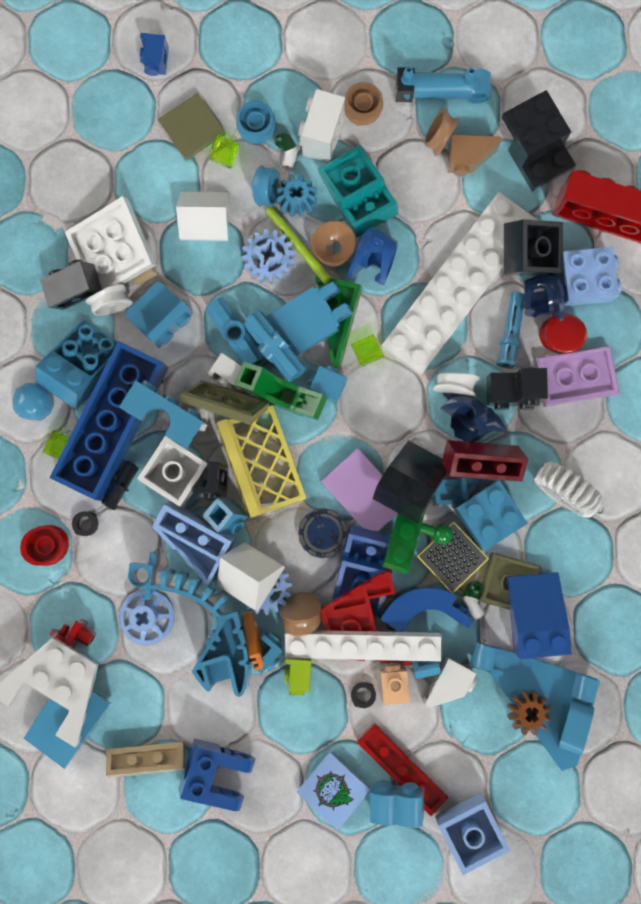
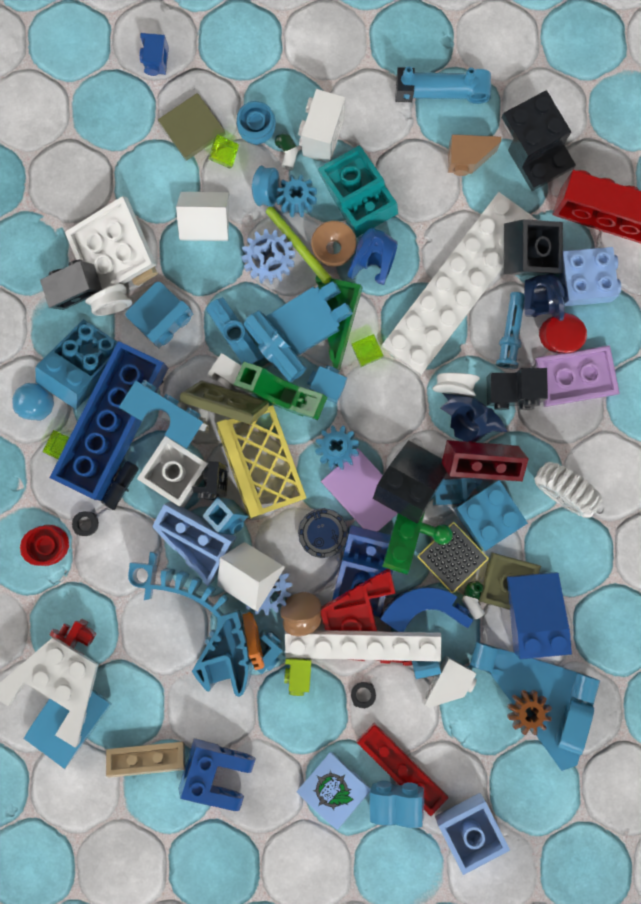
light blue wheel [119,590,174,645] -> none
medium nougat piece [345,82,383,126] -> none
light nougat brick [380,664,410,705] -> none
medium nougat piece [425,107,460,156] -> none
none -> dark azure gear [315,425,360,470]

